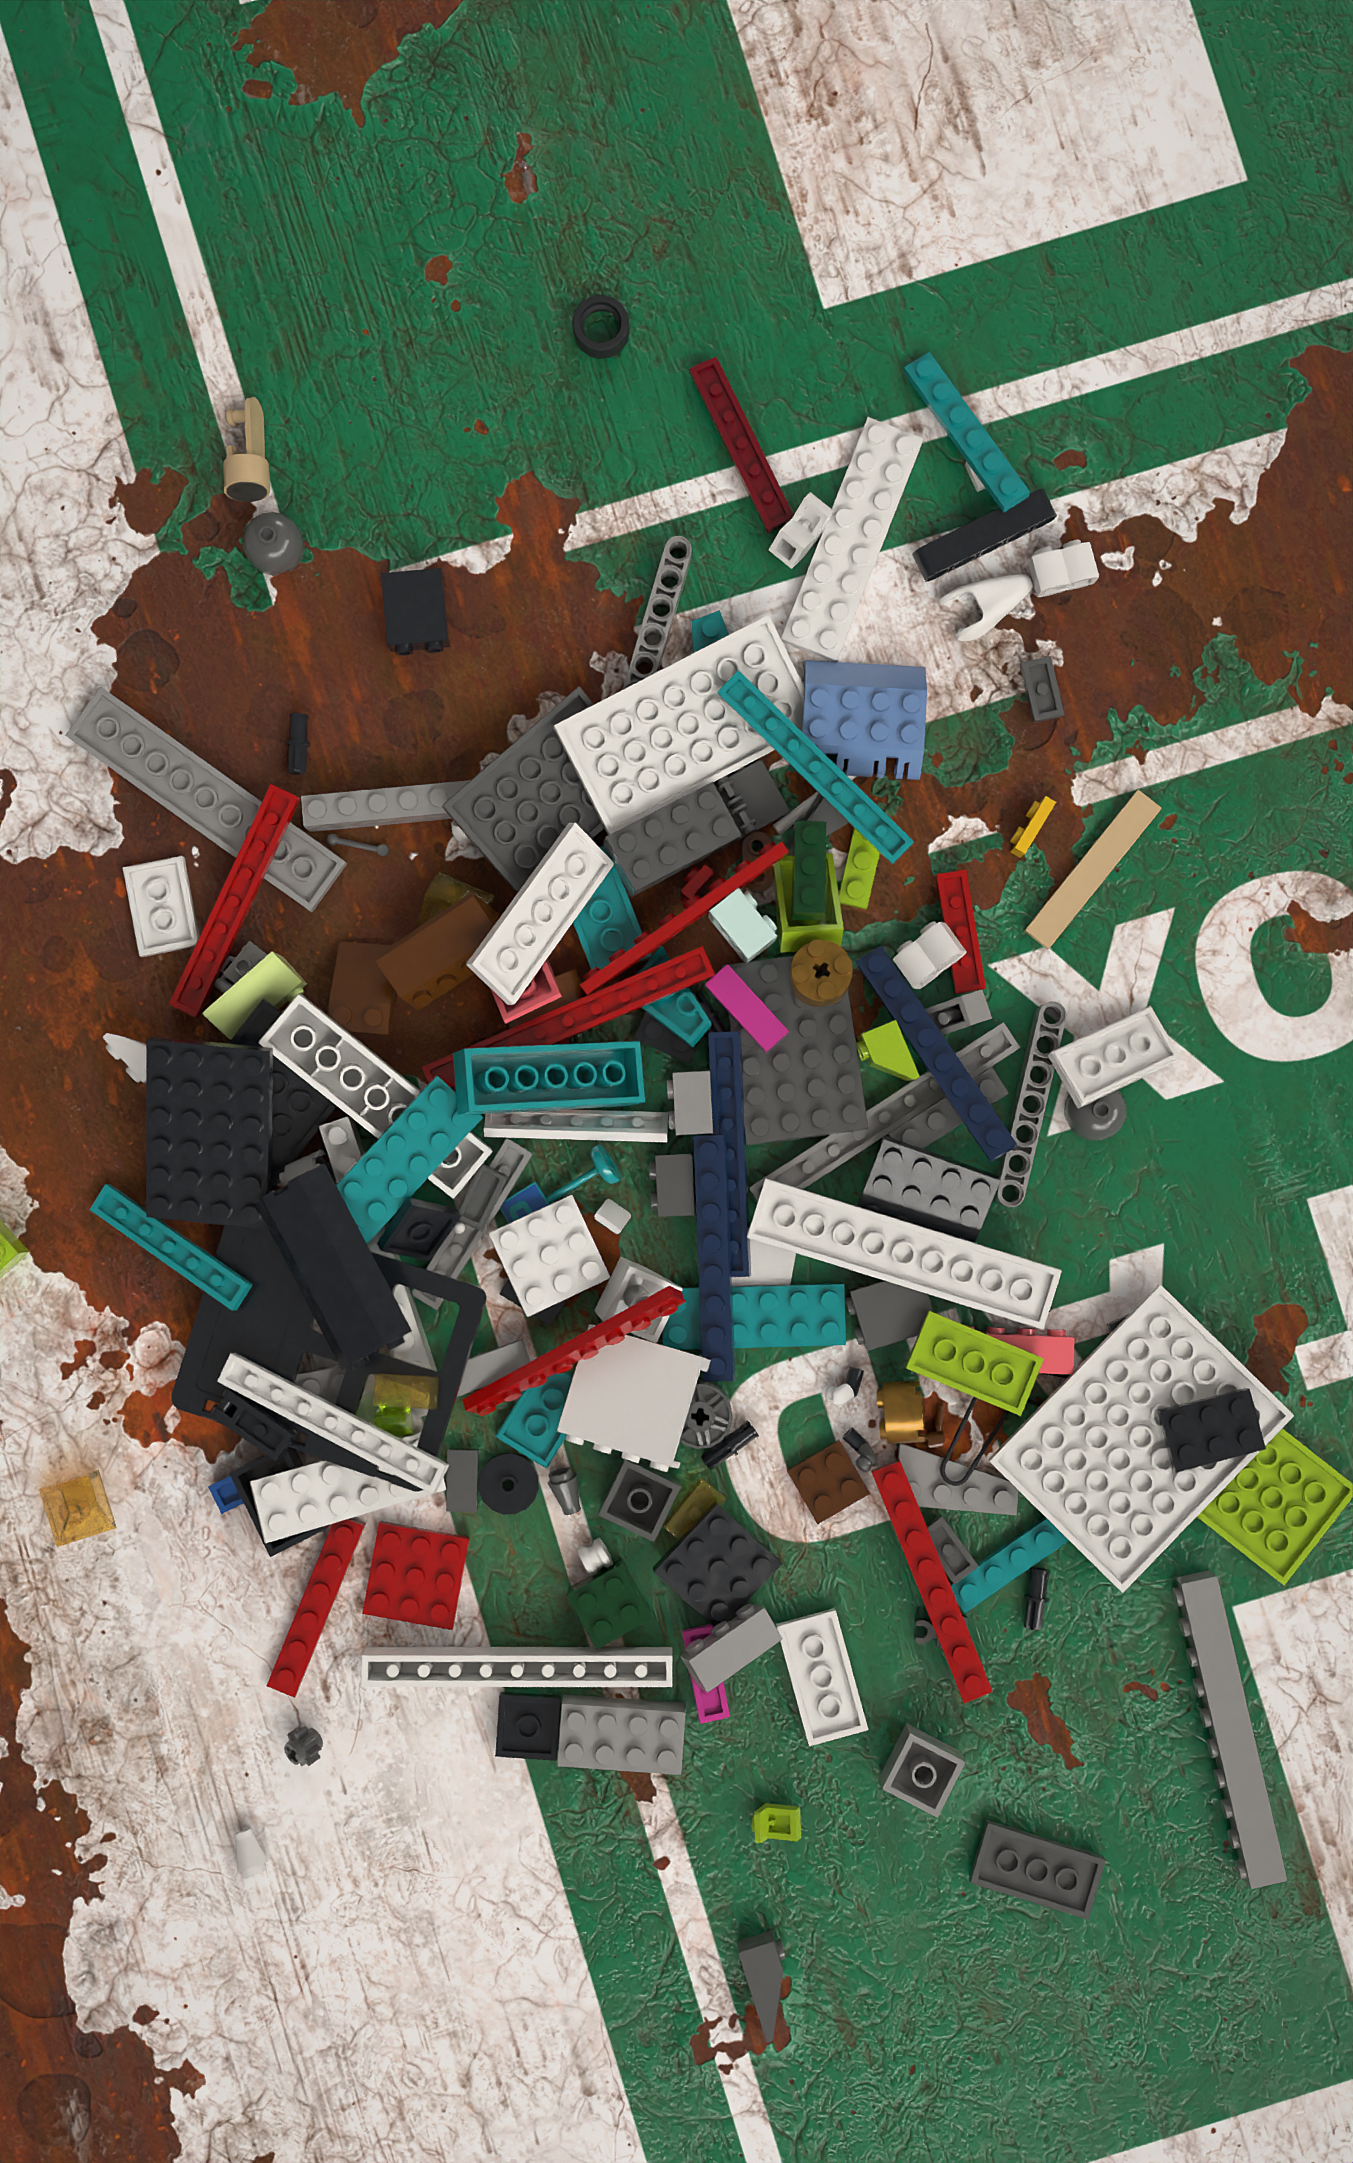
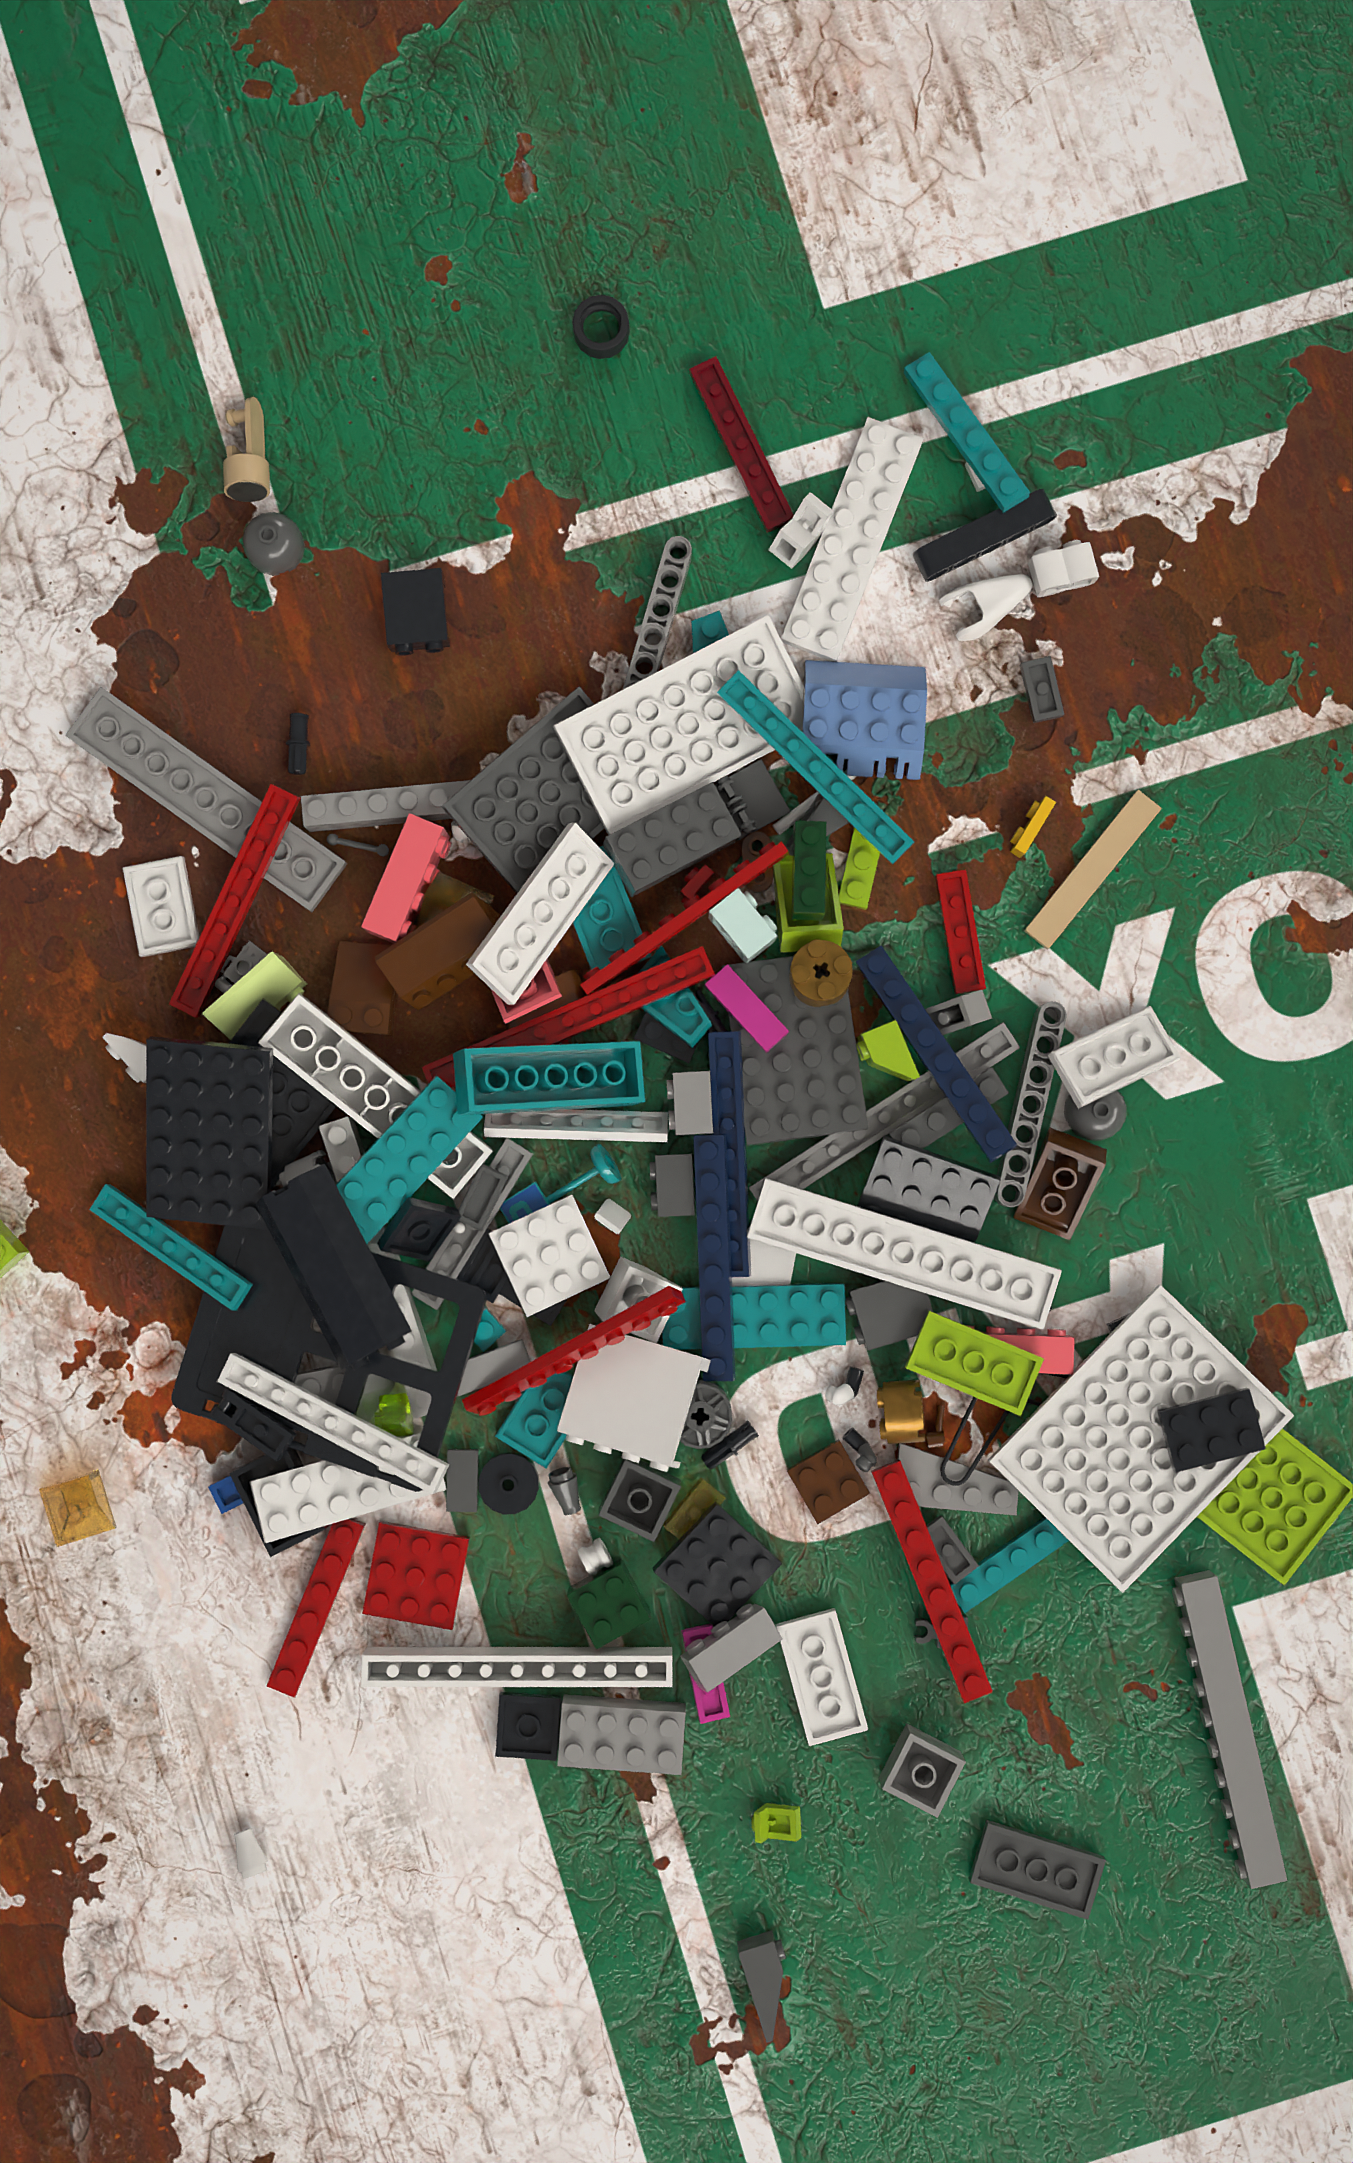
dark grey gear [284,1726,323,1766] -> none
clear yellow plate [373,1373,439,1409] -> none
white brick [893,921,967,989] -> none
black axle [1024,1567,1050,1631] -> none
none -> coral brick [361,813,452,944]
none -> black plate [456,1228,509,1303]
none -> teal bracket [474,1306,507,1352]
none -> reddish brown slope [1013,1127,1107,1240]

